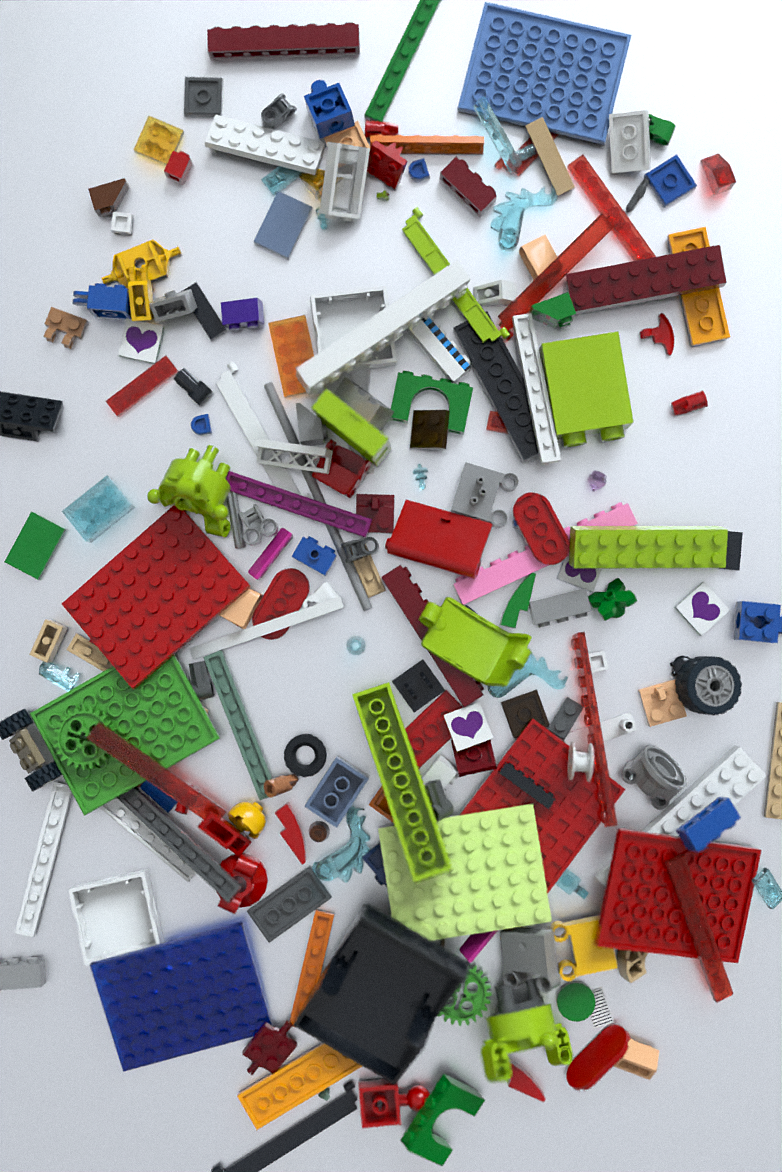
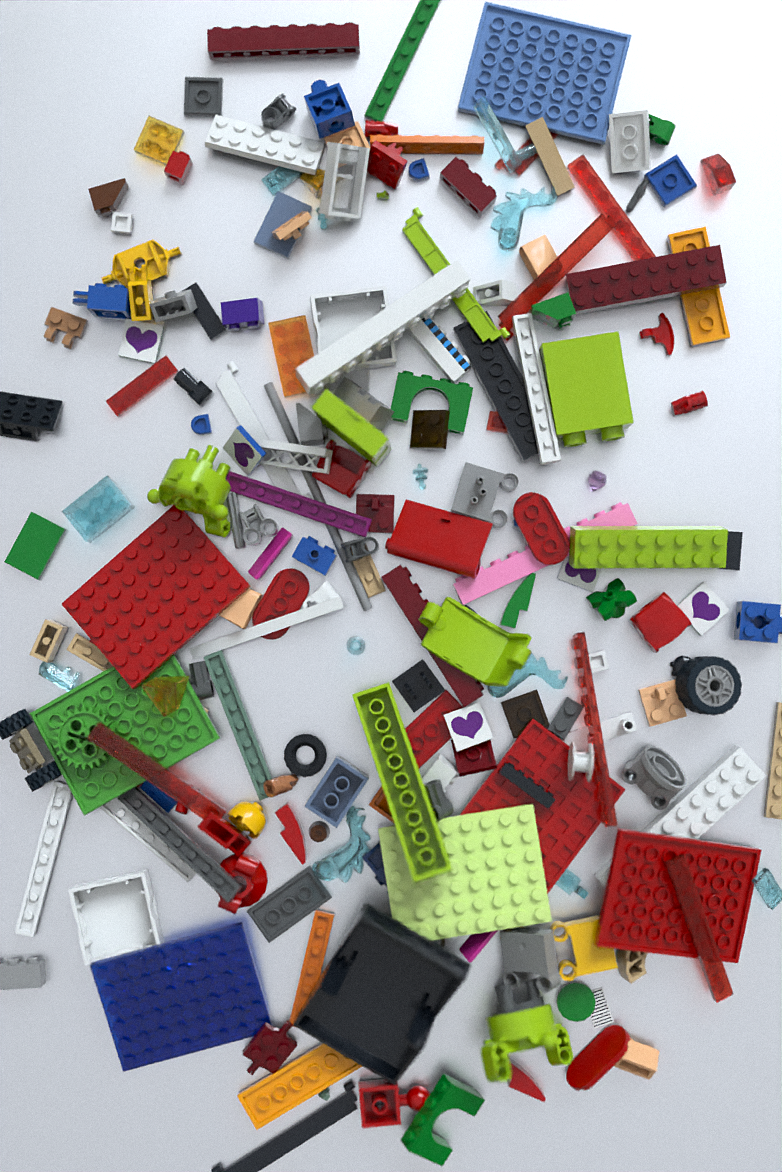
bright green gear [438,961,492,1026] -> none
light grey brick [529,588,591,628] -> none
blue brick [676,797,741,852] -> none
none -> clear yellow slope [141,676,189,717]
none -> tile [223,425,266,476]
none -> light nougat hinge [271,211,312,241]
none -> red piece [629,592,692,653]

